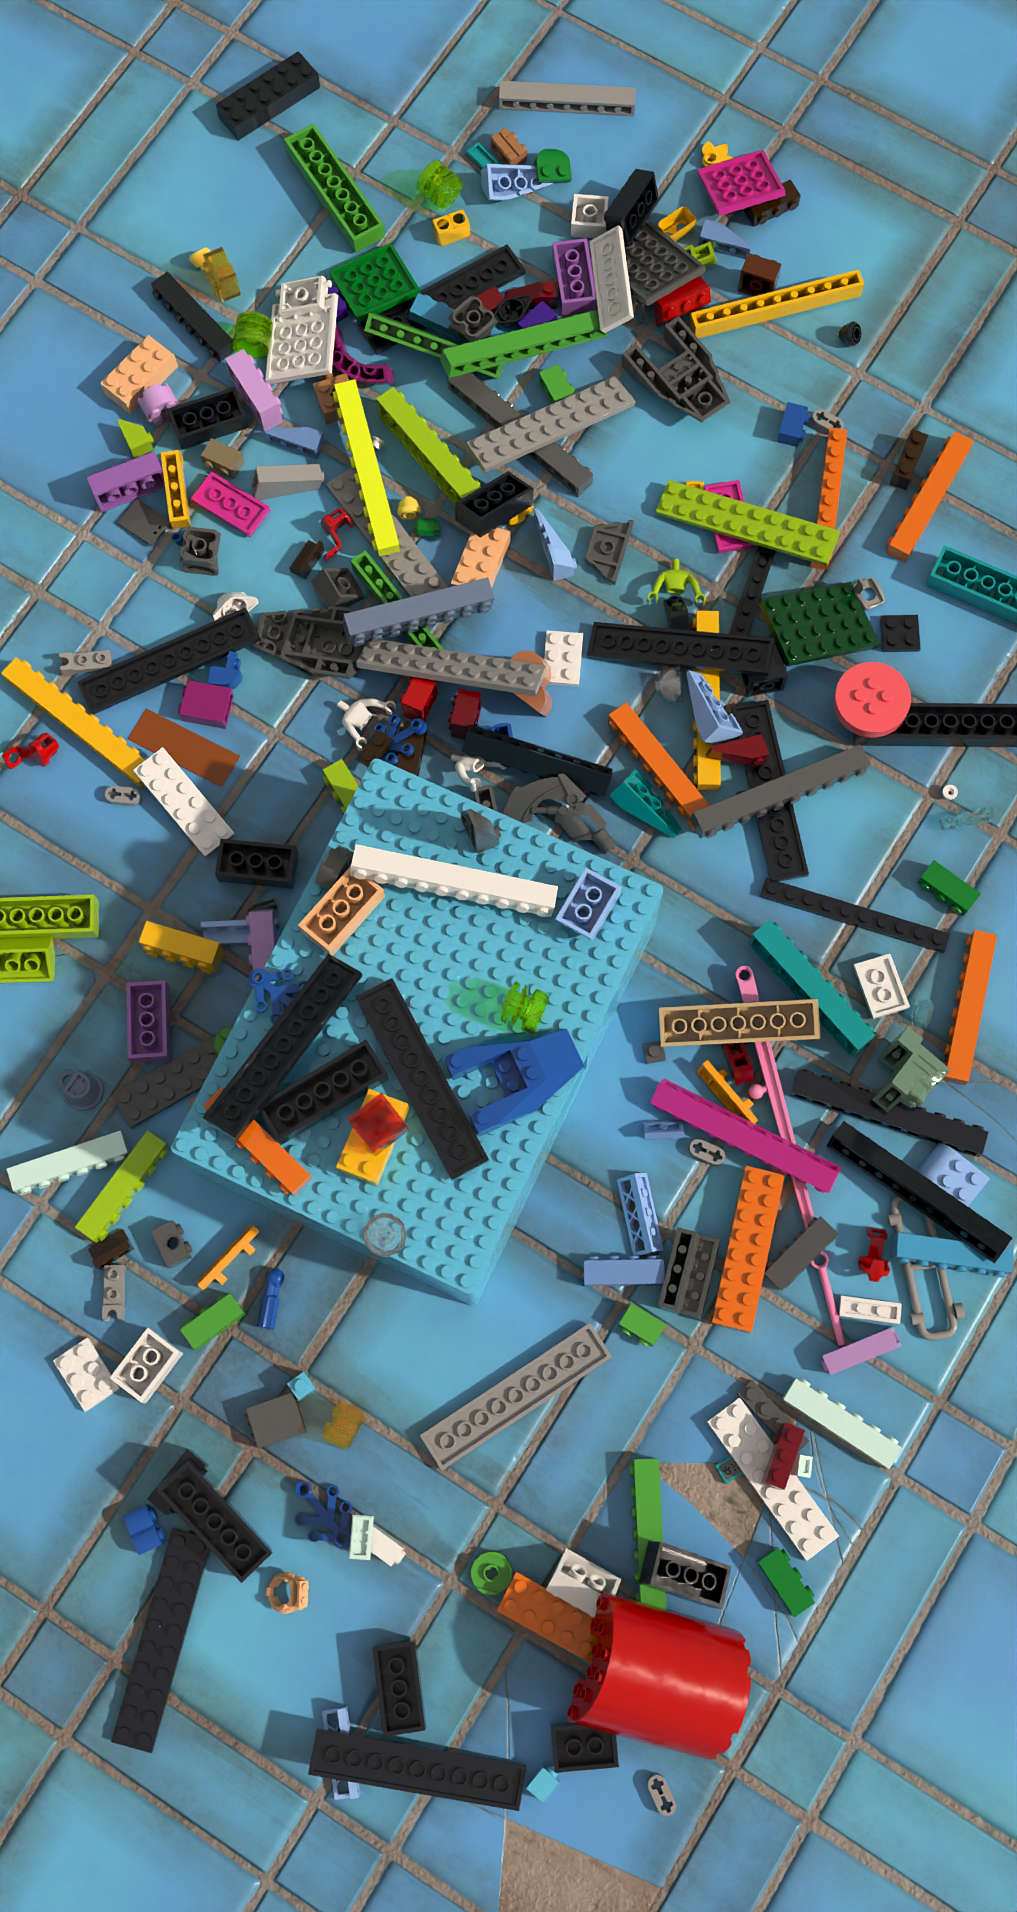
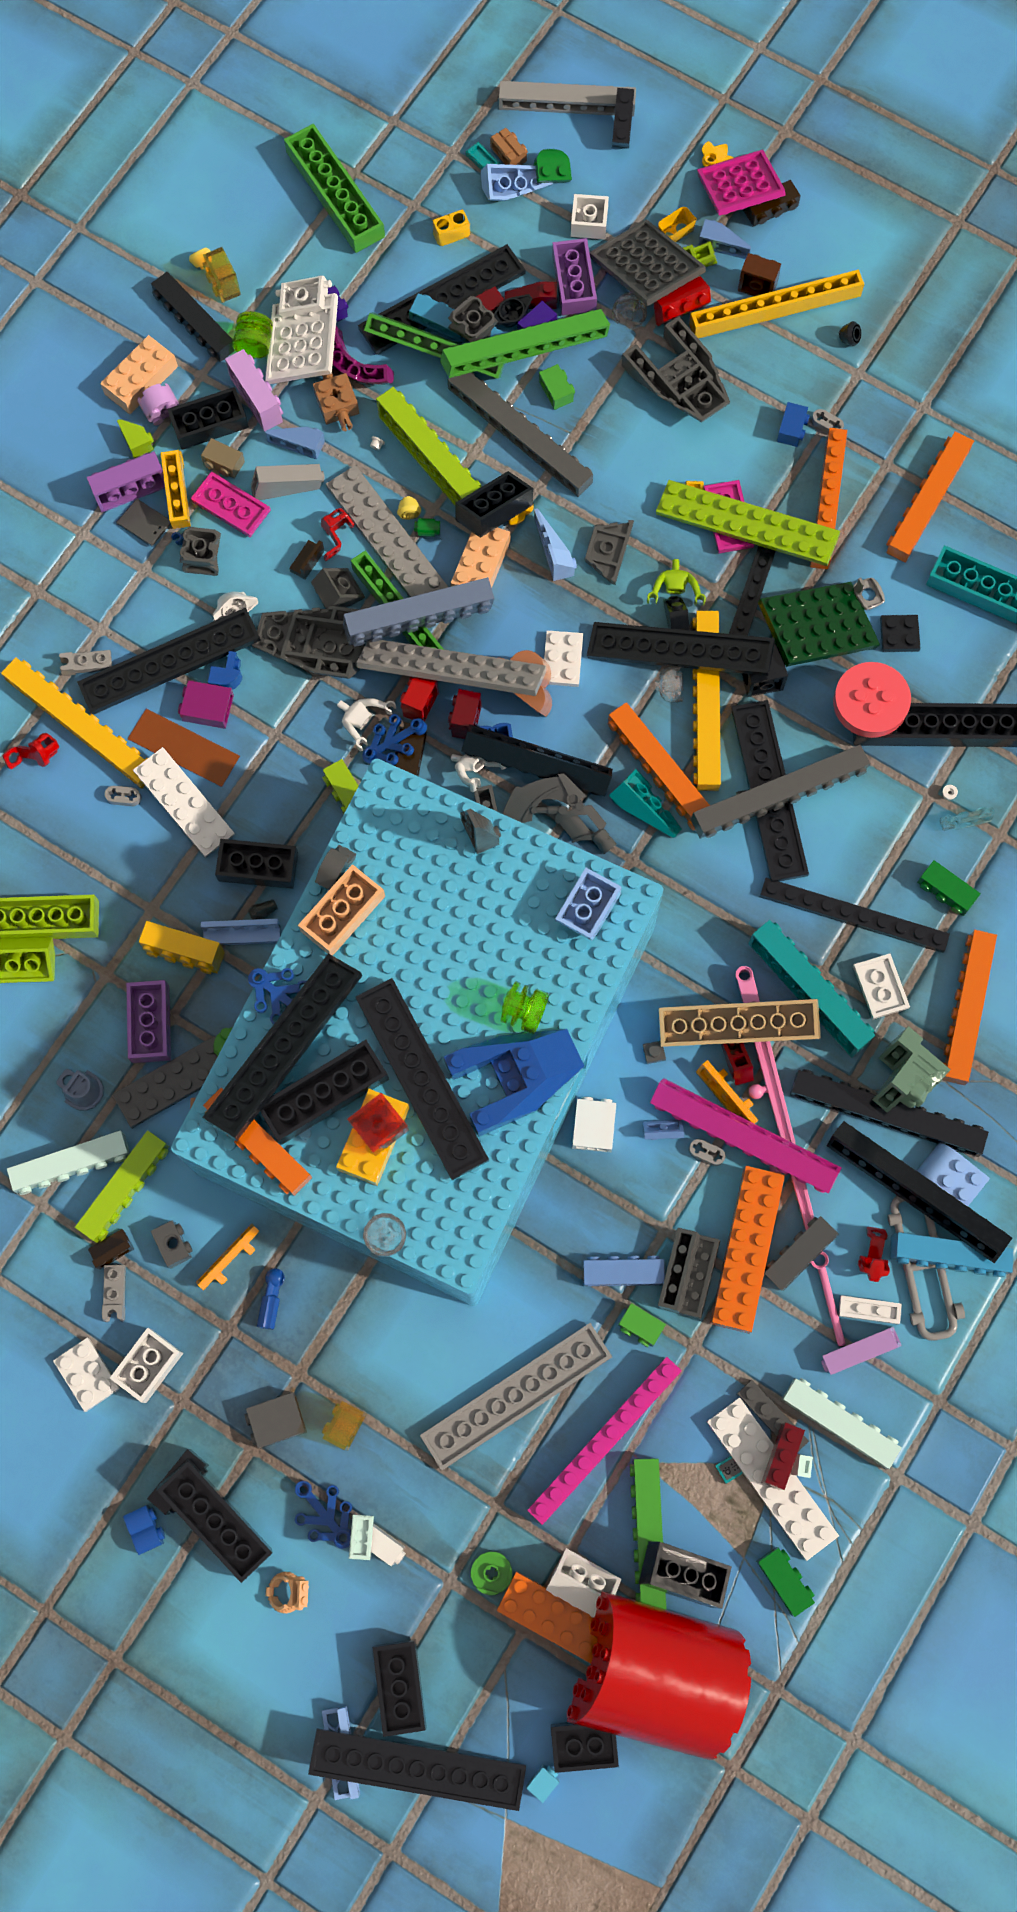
black plate [111,1528,210,1753] -> none
bright green brick [180,1293,246,1350] -> none
black brick [216,51,320,141] -> none
lavender brick [246,909,277,981] -> none
medium azure brick [287,1372,318,1401] -> none
green plate [329,243,421,323] -> none
neon yellow brick [332,380,400,557] -> none
white brick [350,844,558,917] -> none
dark brown plate [356,729,394,768] -> none
clear neon green wheel [417,160,463,209] -> none
light grey plate [466,376,636,473] -> none
white plate [589,226,634,333] -> none
black brick [604,169,659,247] -> none
light blue fence [617,1173,664,1256] -> none
light grey beam [647,1773,676,1816] -> none
light blue wedge [686,670,743,744] -> none
dark red slope [706,734,769,766] -> none
dark brown brick [890,429,928,490] -> none
clear light blue brick [911,998,934,1028] -> none
none -> dark pink brick [527,1357,682,1525]
none -> white brick [572,1097,616,1153]
none -> black brick [612,88,634,148]

